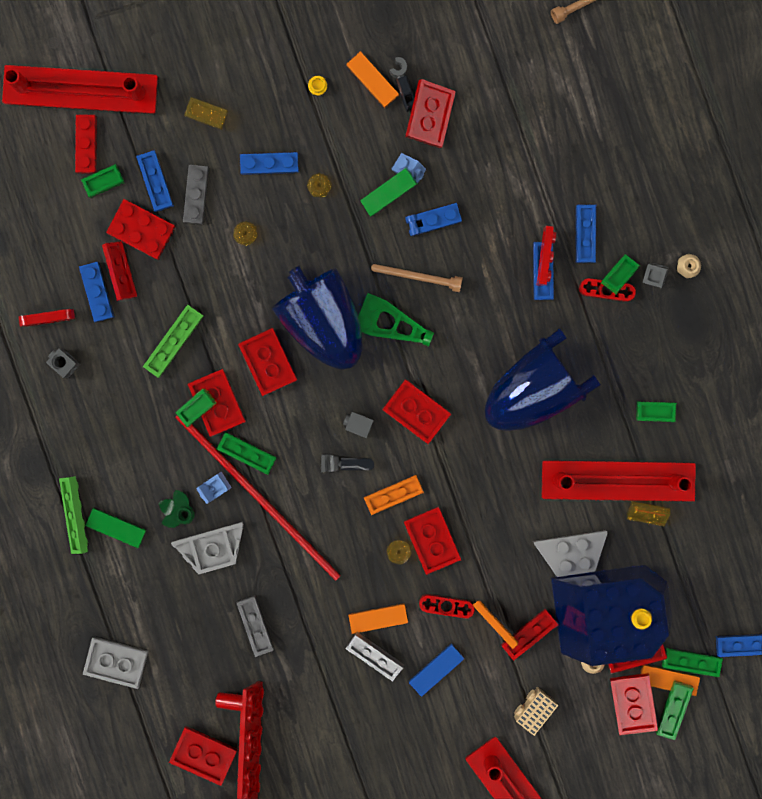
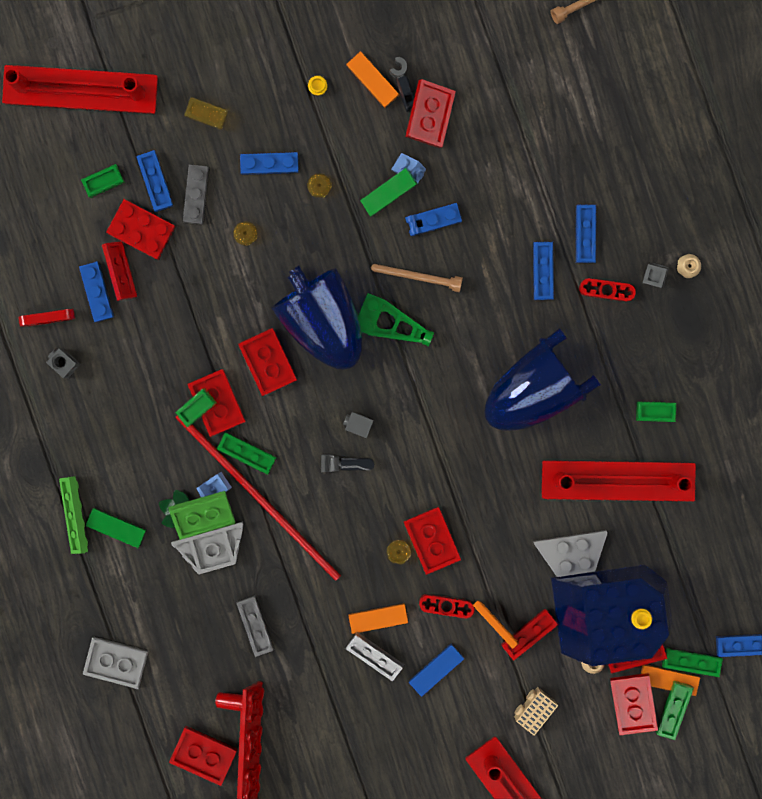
red plate [75,115,97,174] -> none
bright green plate [143,304,204,378] -> none
orange tile [364,475,424,515] -> none
red plate [382,379,451,444] -> none
red plate [536,226,556,286] -> none
green tile [601,254,640,294] -> none
clear yellow plate [627,501,670,526] -> none
none -> bright green tile [169,491,236,540]

